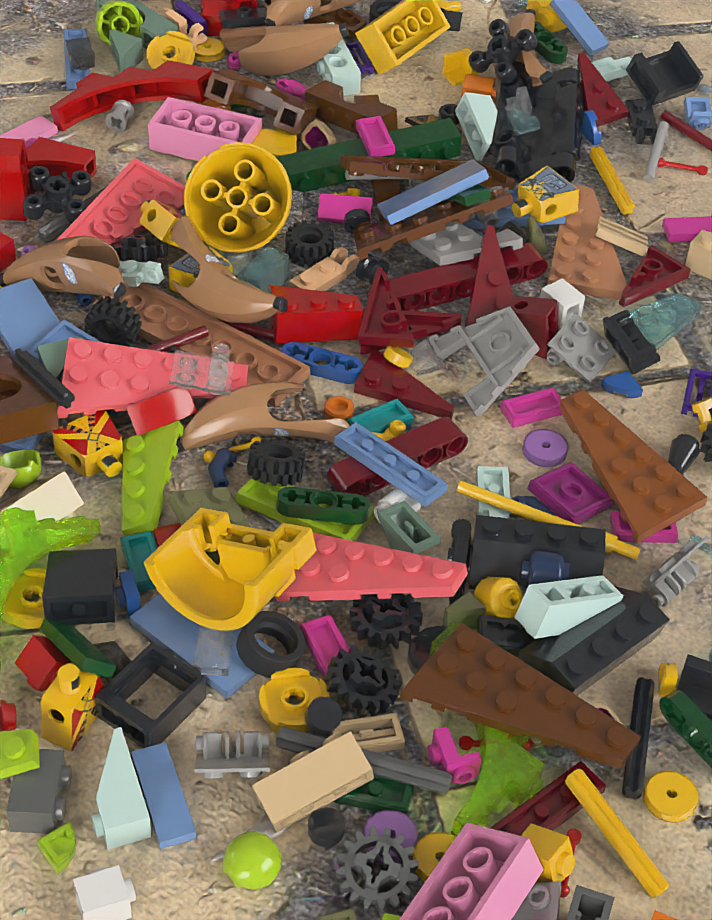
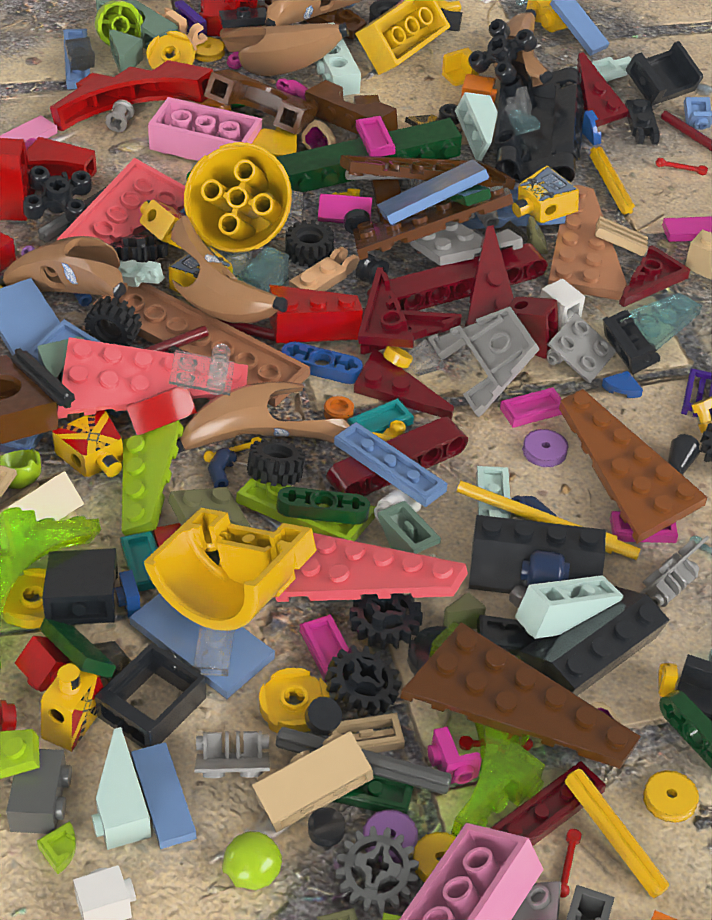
black tyre [236,611,306,678] -> none
dark purple tile [345,42,374,76] -> none
black hinge [447,519,472,605] -> none
yellow head [474,577,523,619] -> none
yellow brick [521,823,576,883] -> none
magenta plate [527,462,614,524] -> none
dark green beam [534,21,568,64] -> none
black axle [622,677,655,800] -> none
light grey bar [643,121,669,182] -> none

